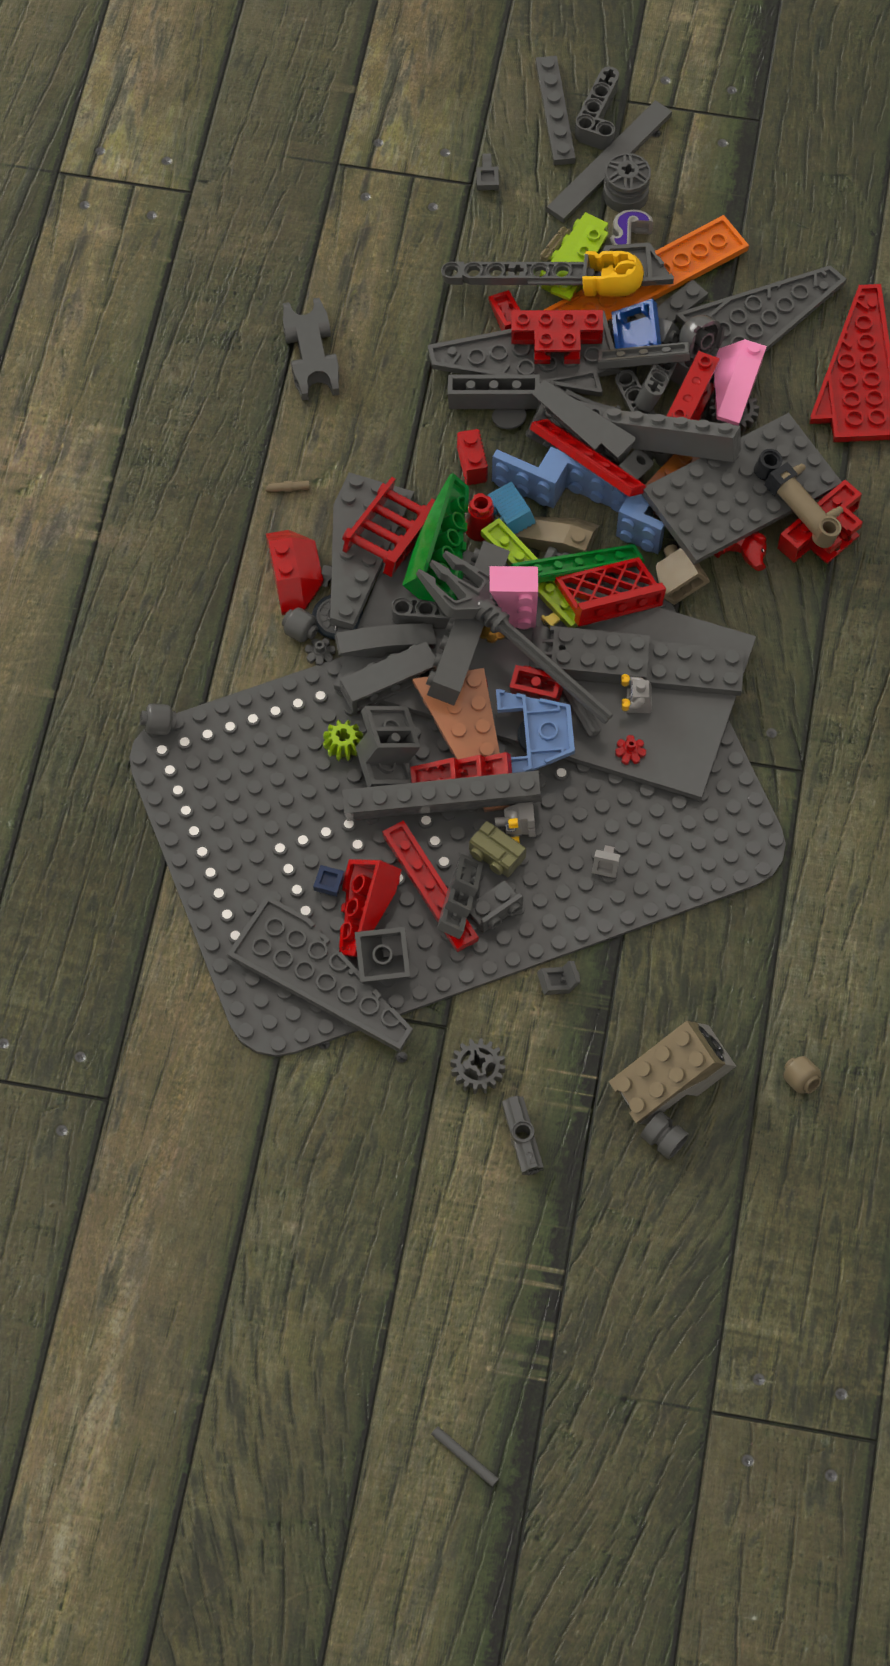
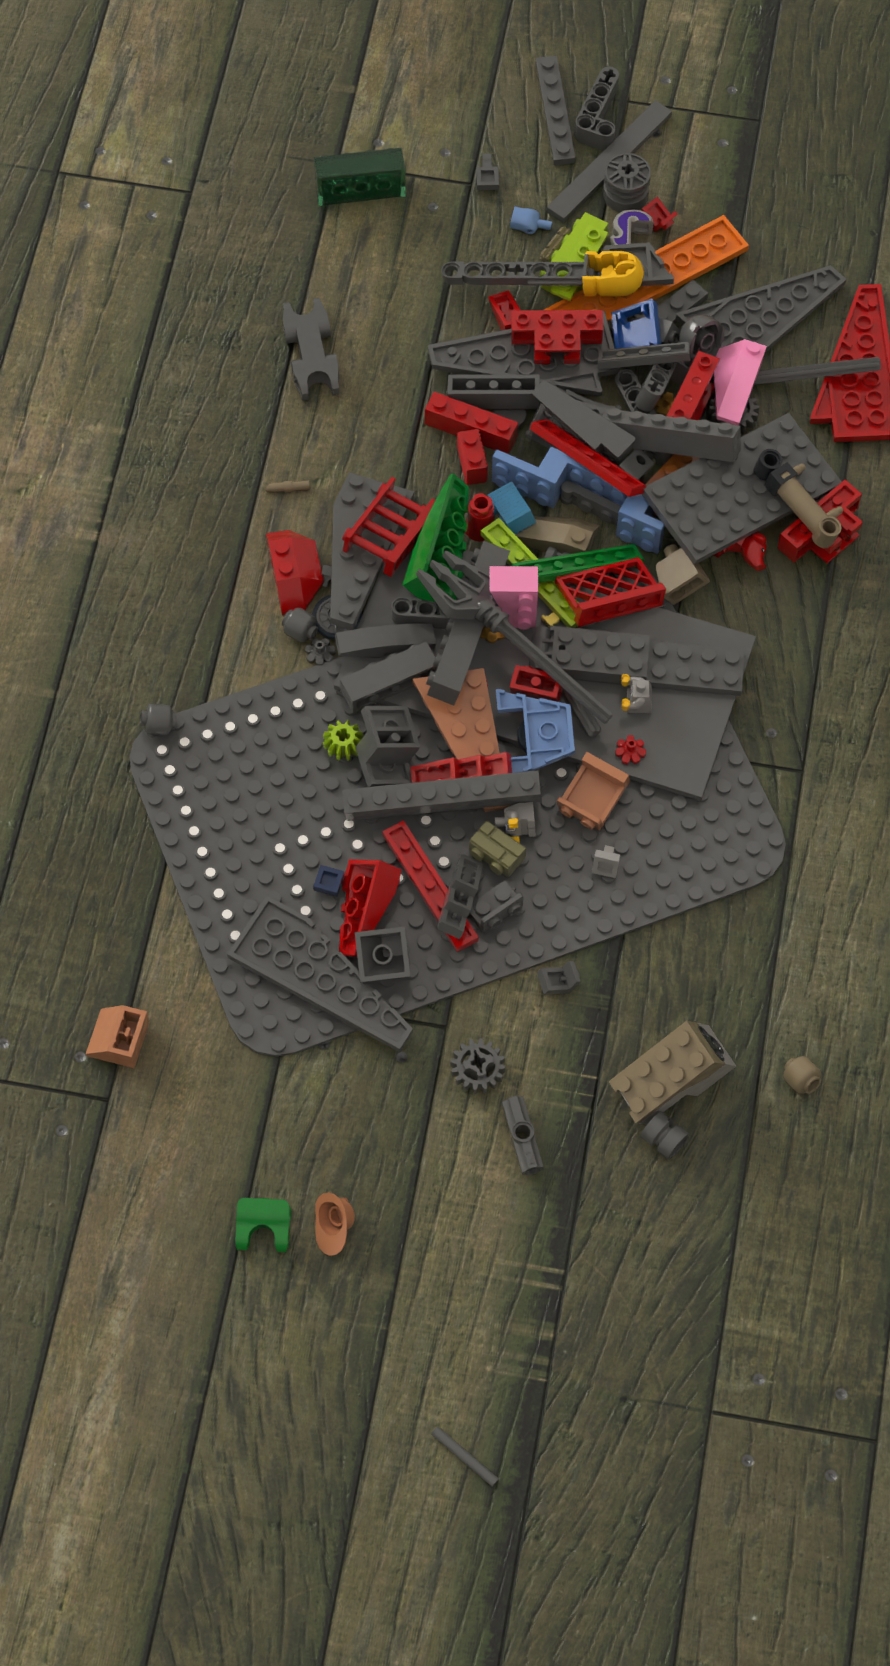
none -> nougat slope [86,1005,150,1068]
none -> green piece [235,1198,291,1253]
none -> clear green brick [314,148,406,206]
none -> nougat piece [315,1192,355,1256]
none -> red brick [425,392,518,454]
none -> medium blue piece [510,206,552,234]
none -> nougat panel [557,752,630,831]
none -> dark grey plate [560,481,621,525]
none -> red bracket [641,196,678,232]
none -> pearl gold plant [655,392,676,416]
none -> dark grey axle [754,357,881,385]

